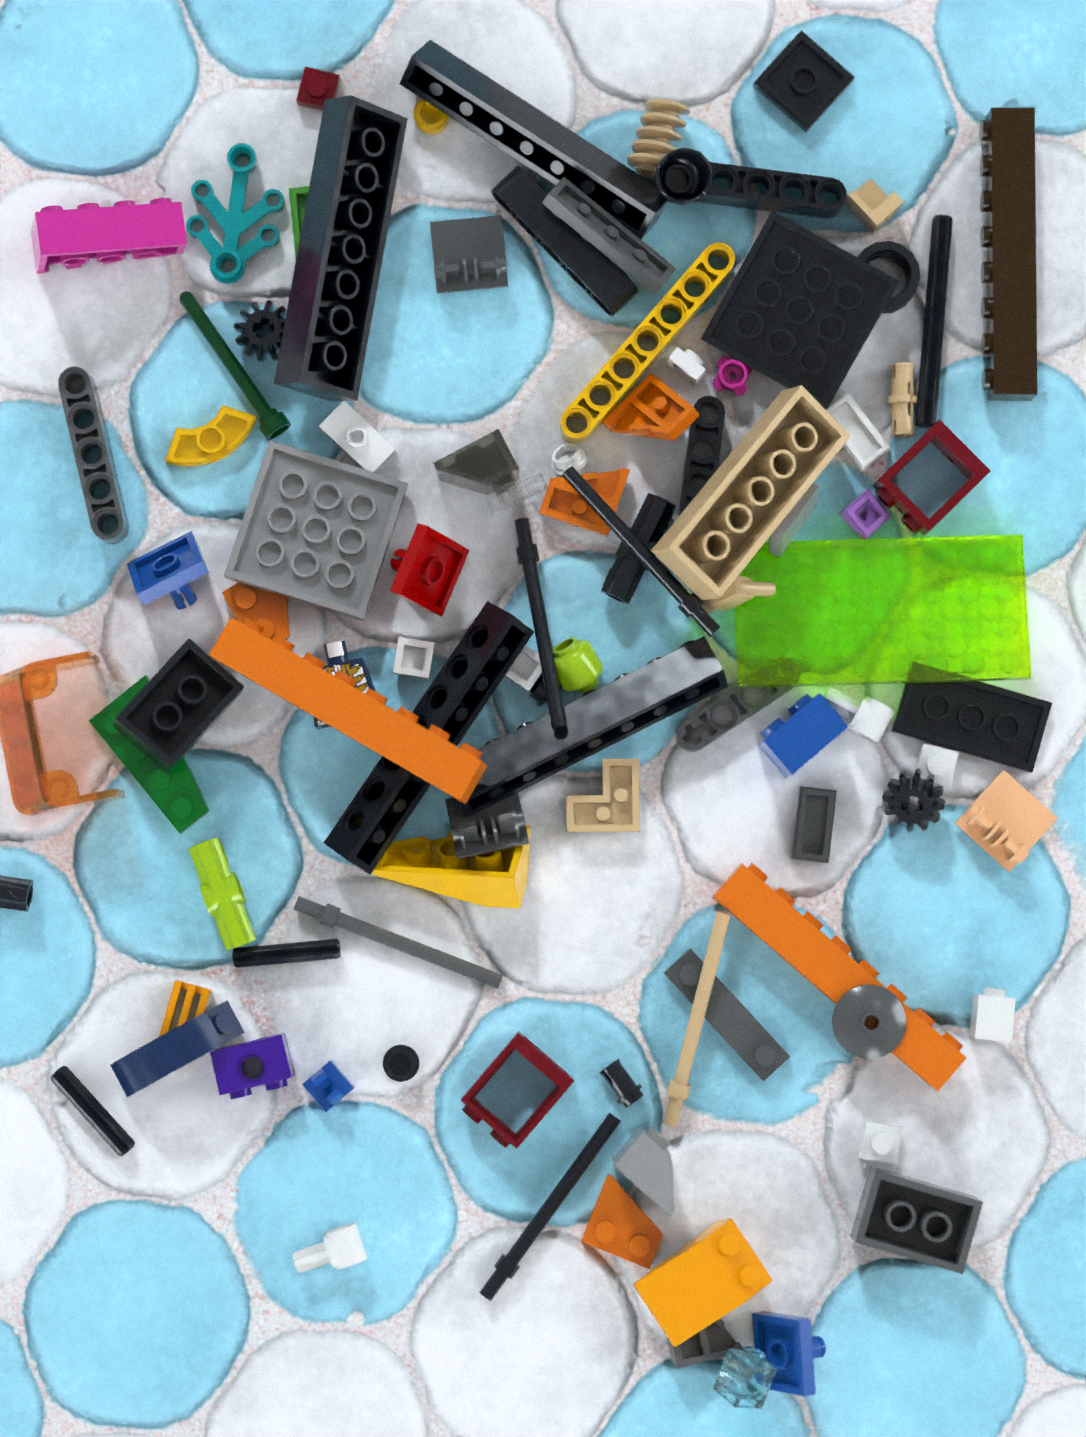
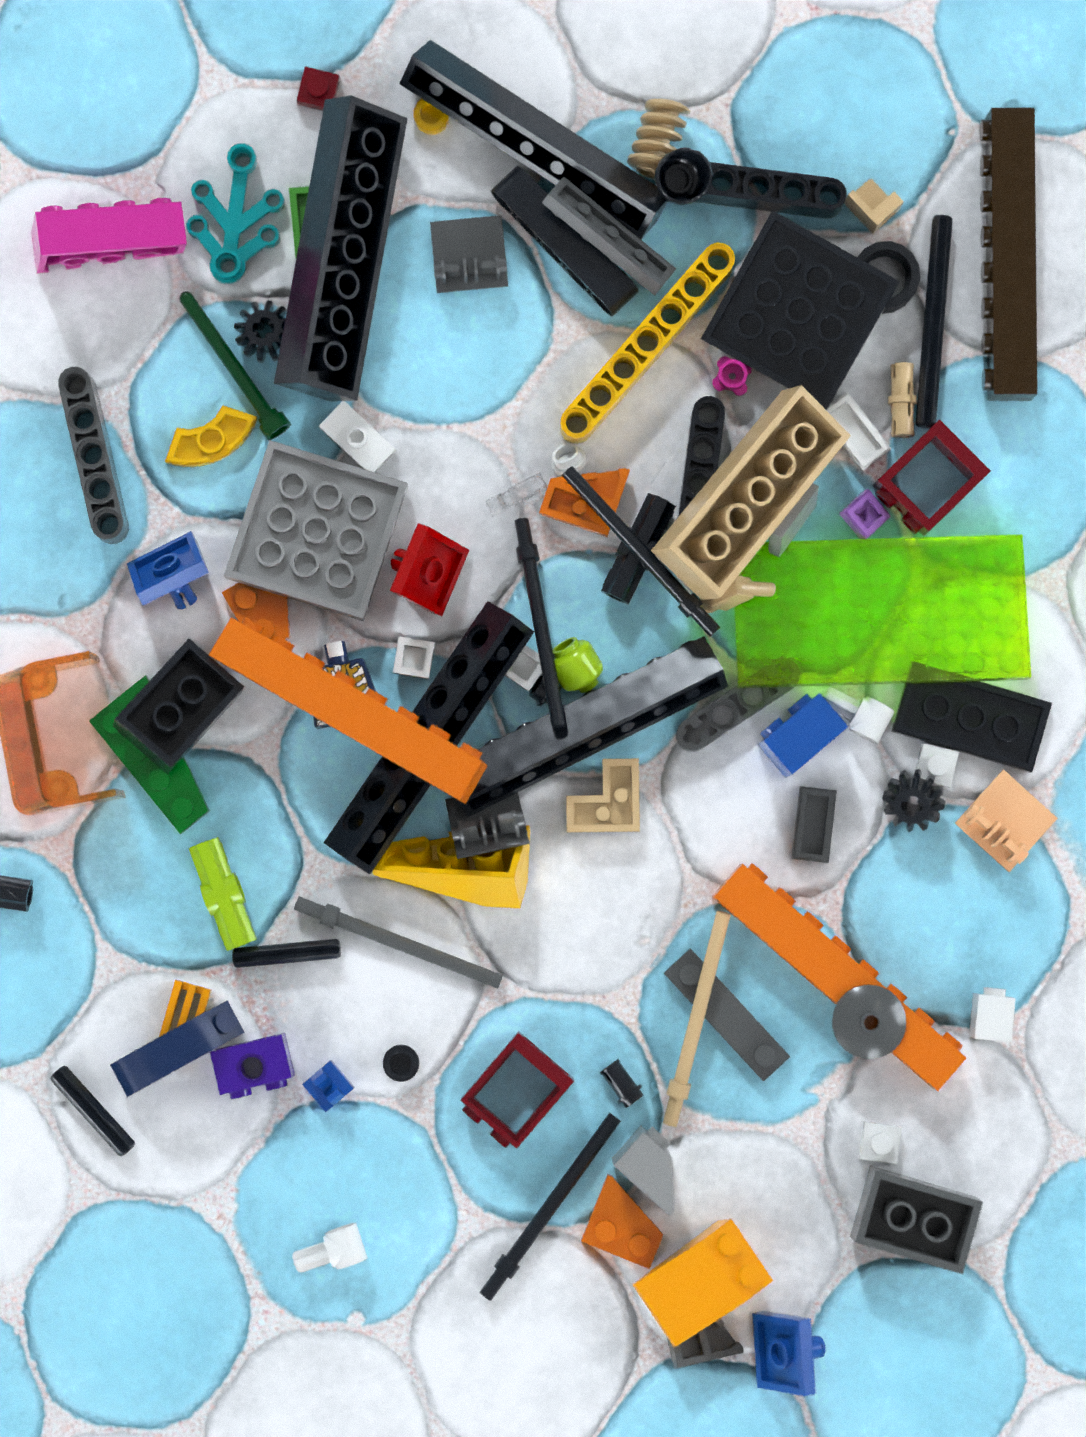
clear smoke slope [433,429,520,496] -> none
orange wing [602,373,700,441] -> none
white plate [667,347,706,387] -> none
clear light blue brick [713,1346,777,1409] -> none
black tile [753,30,855,133] -> none

